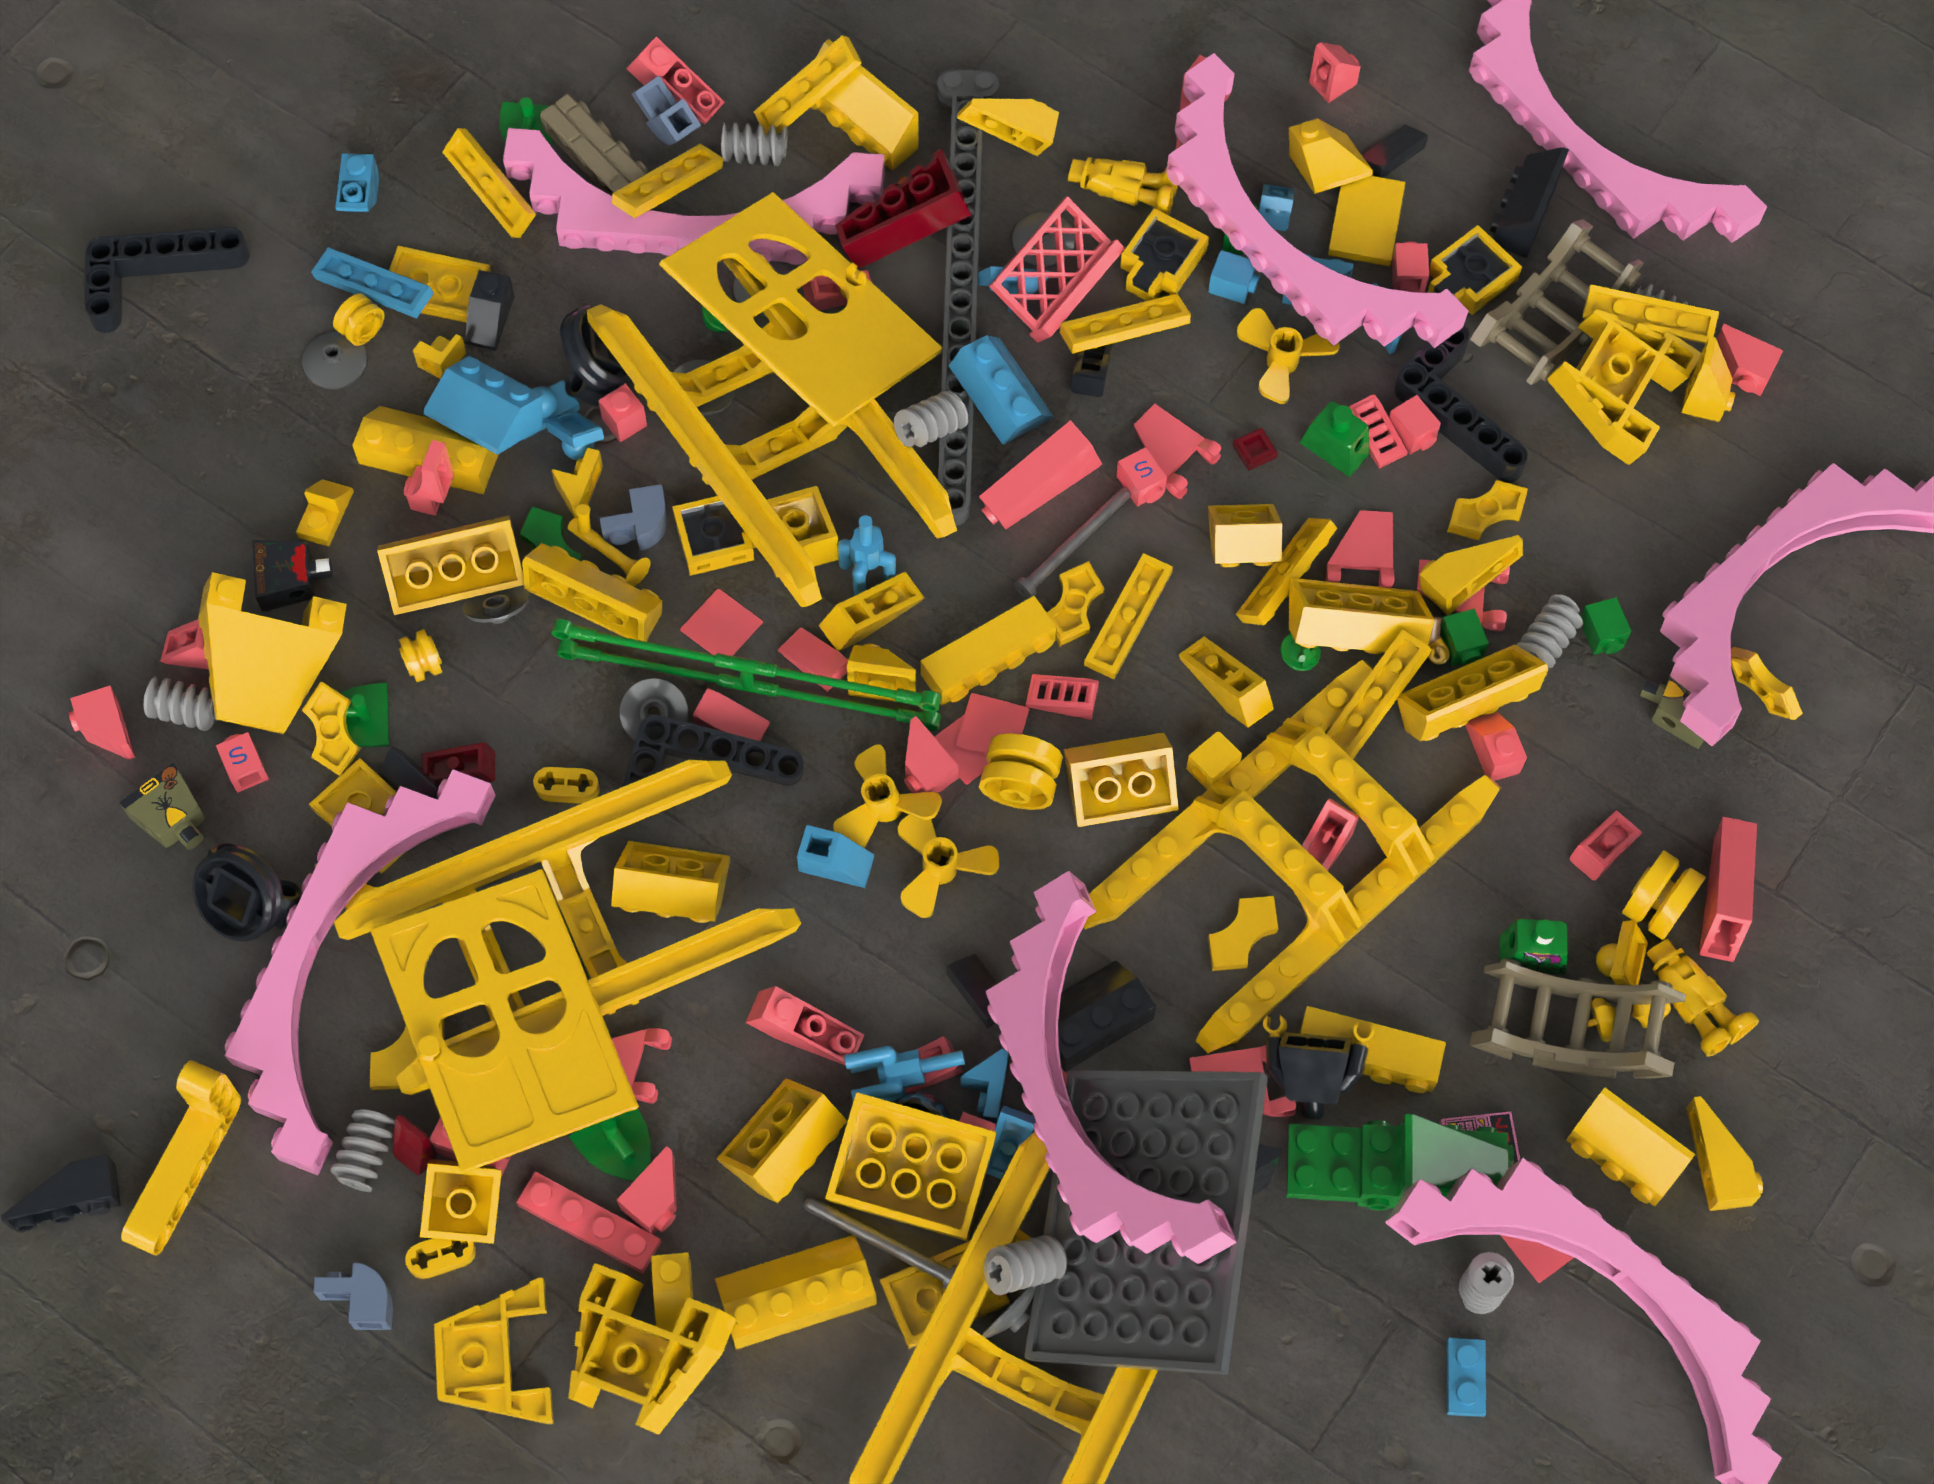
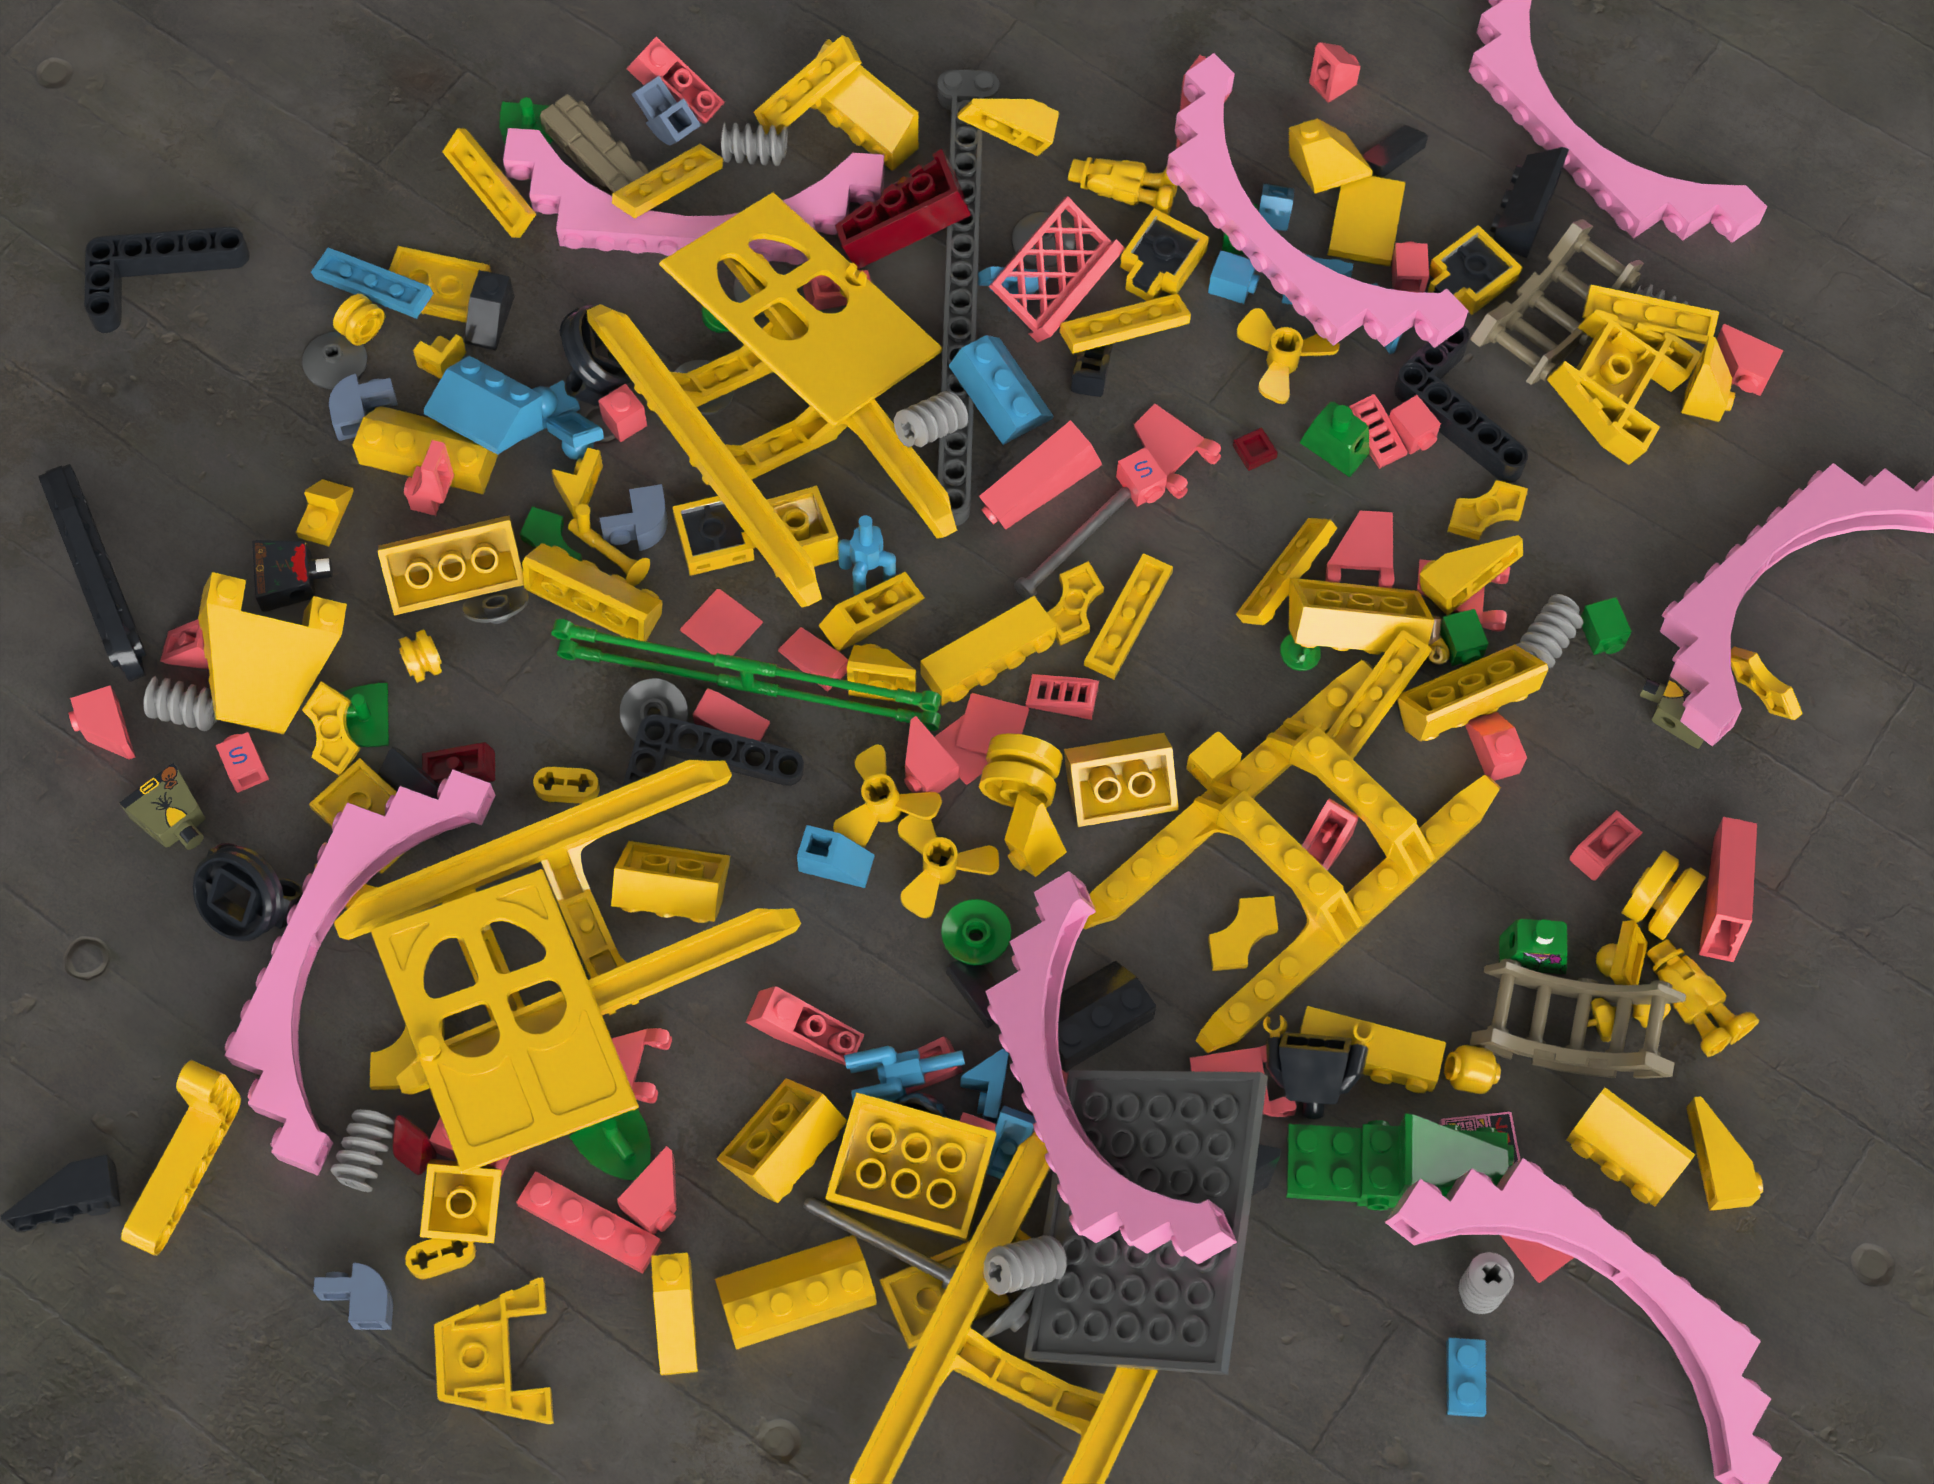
dark azure slope [335,154,380,212] -> none
yellow wedge [568,1263,736,1435] -> none
yellow slope [1178,636,1274,728] -> none
yellow slope [1208,504,1282,567] -> none
none -> black beam [38,464,147,682]
none -> sand blue brick [329,374,398,441]
none -> green dish [941,899,1011,965]
none -> yellow slope [1004,790,1067,877]
none -> yellow head [1444,1045,1501,1094]

